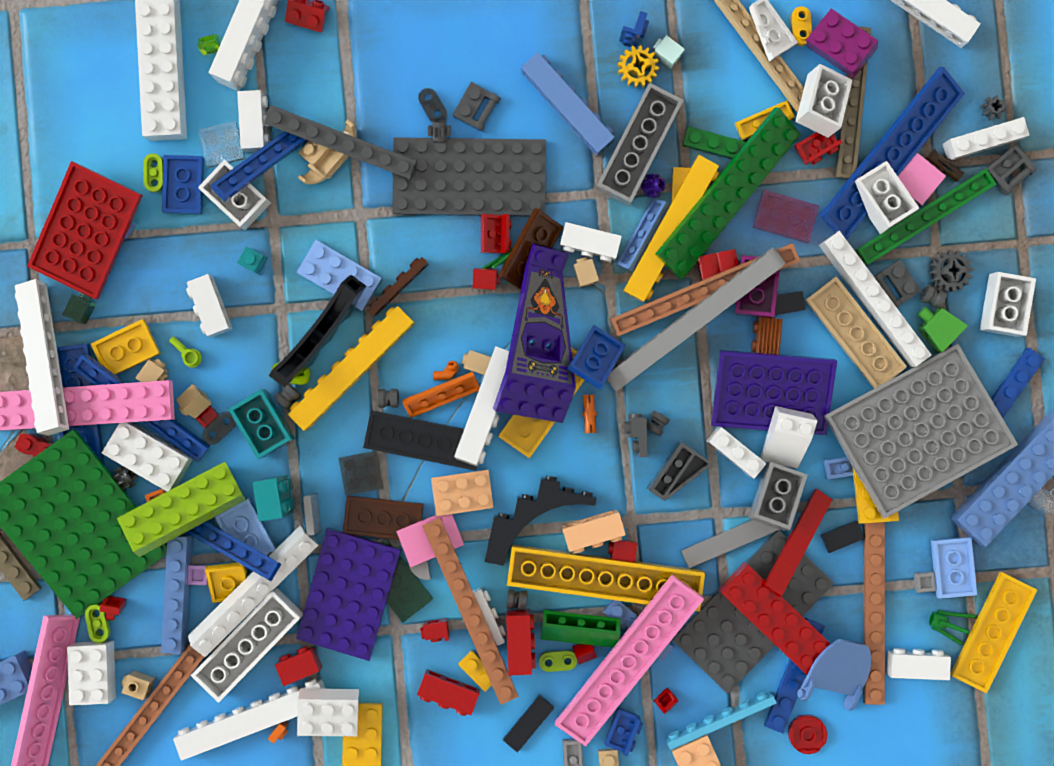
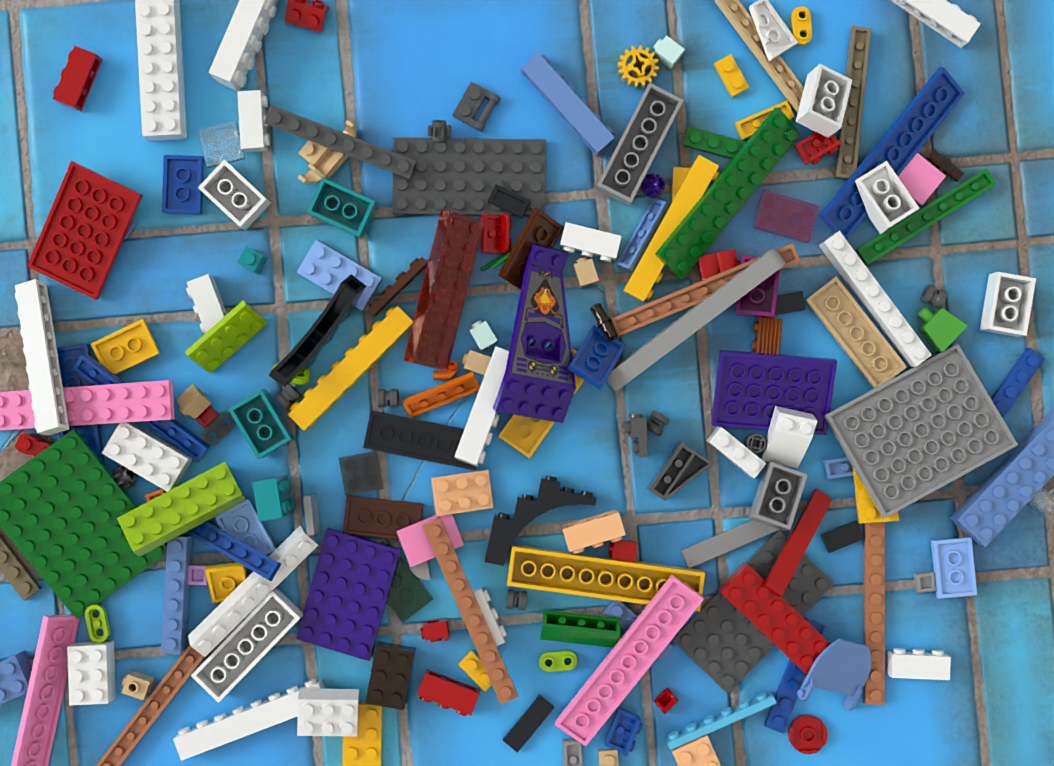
clear green brick [62,293,96,324] -> none
red tile [100,596,126,621] -> none
tan brick [135,359,170,382] -> none
lime plate [143,153,164,193] -> none
lime plate [169,336,202,368] -> none
clear neon green slope [198,34,220,56] -> none
blue plate [211,131,308,202] -> none
orange plate [268,721,289,744] -> none
red brick [275,646,322,687] -> none
clear smoke plate [418,88,447,123] -> none
red brick [472,268,501,290] -> none
red brick [506,609,536,676] -> none
red slope [572,644,597,665] -> none
orange pin [582,394,597,433] -> none
blue bracket [619,11,649,47] -> none
magenta brick [806,8,878,79] -> none
dark grey plate [874,259,922,308] -> none
dark grey gear [929,250,974,292] -> none
green plant [929,609,977,645] -> none
white brick [942,117,1029,161] -> none
yellow plate [950,572,1037,694] -> none
dark grey gear [980,95,1007,121] -> none
dark grey plate [987,144,1037,196] -> none
none -> red brick [53,46,103,112]
none -> lime plate [185,300,268,374]
none -> teal brick [306,177,378,239]
none -> dark brown brick [366,641,416,710]
none -> clear red brick [403,211,485,371]
none -> light aqua brick [469,320,498,351]
none -> black tile [488,184,531,219]
none -> dark brown pin [590,303,618,342]
none -> yellow plate [714,54,749,98]
none -> dark grey wheel [744,433,766,453]

